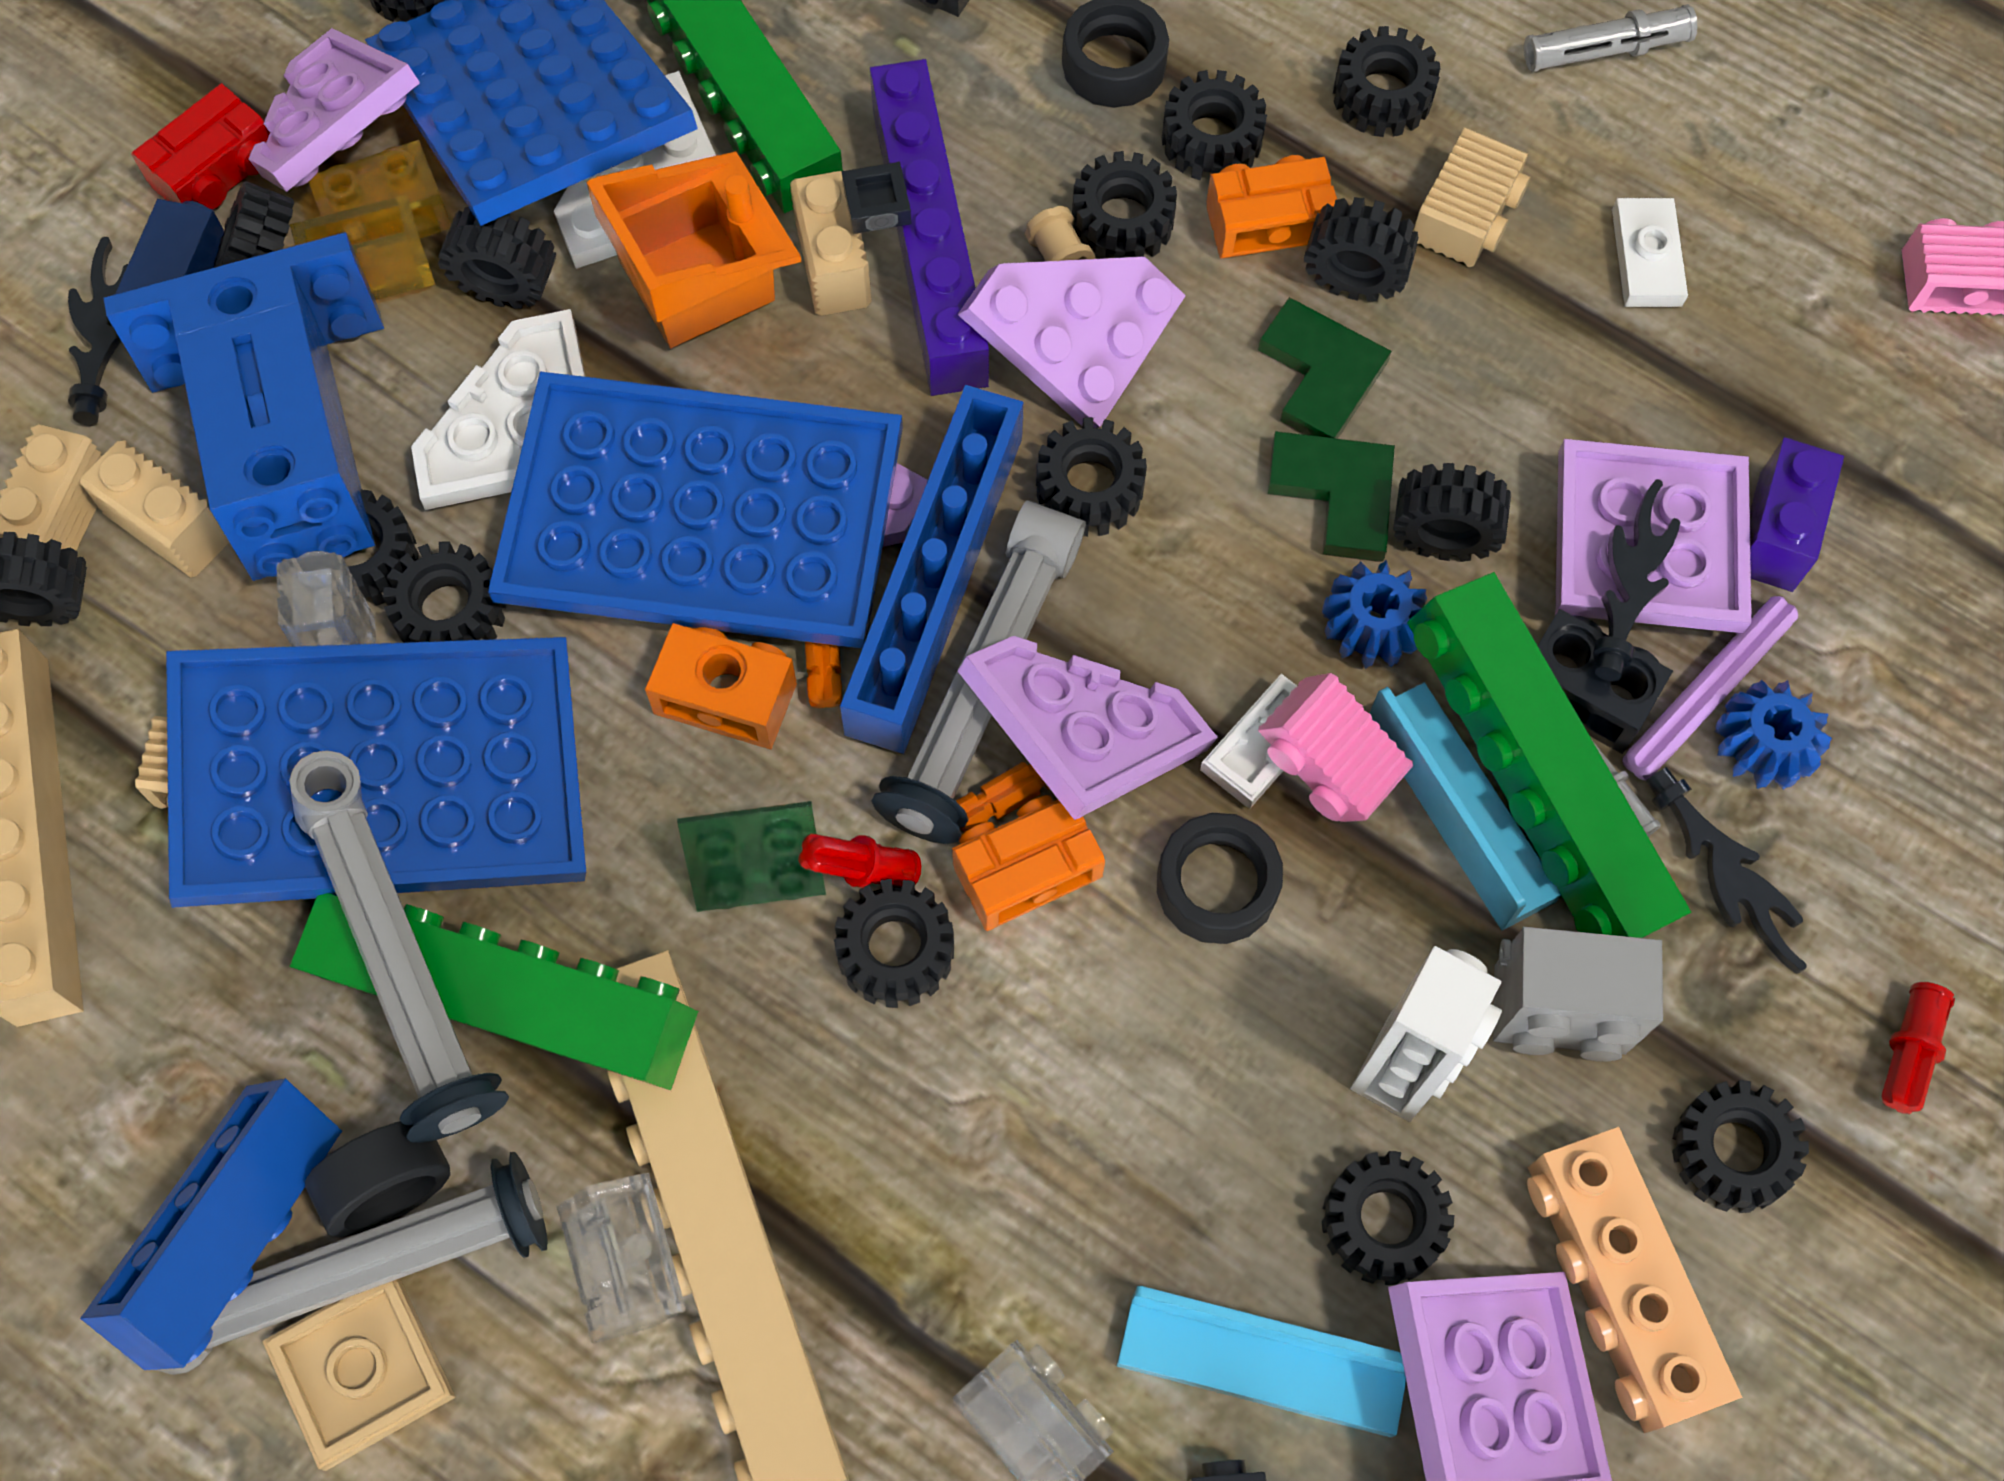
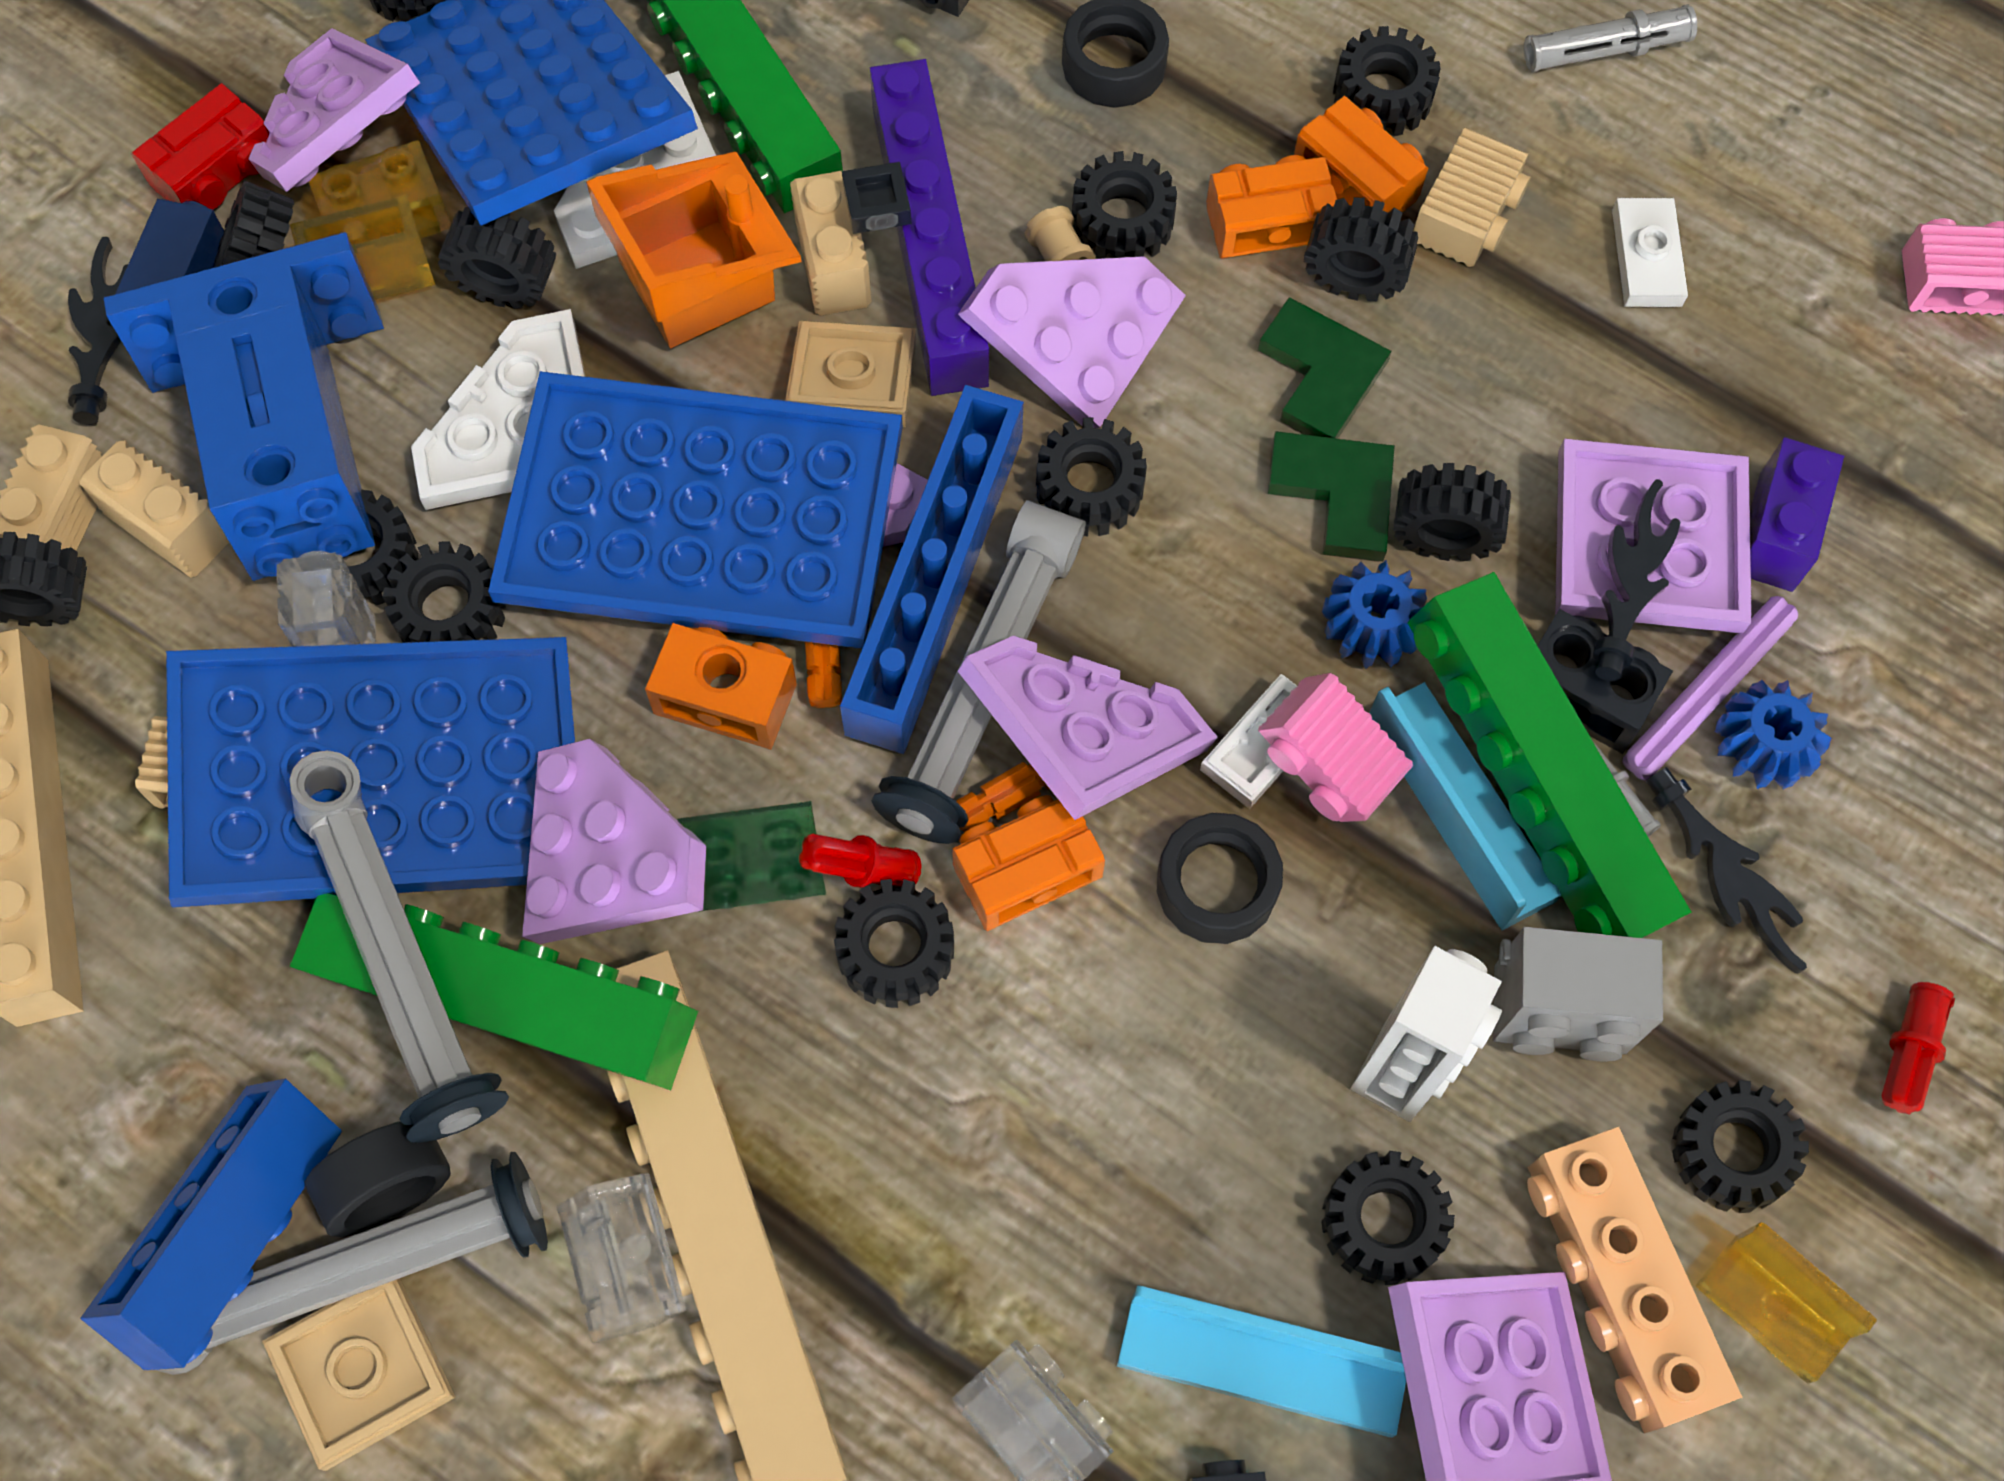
black tyre [1161,70,1267,180] -> none
none -> lavender plate [522,739,706,944]
none -> tan tile [785,321,916,427]
none -> orange brick [1294,96,1428,212]
none -> clear yellow panel [1695,1222,1877,1384]

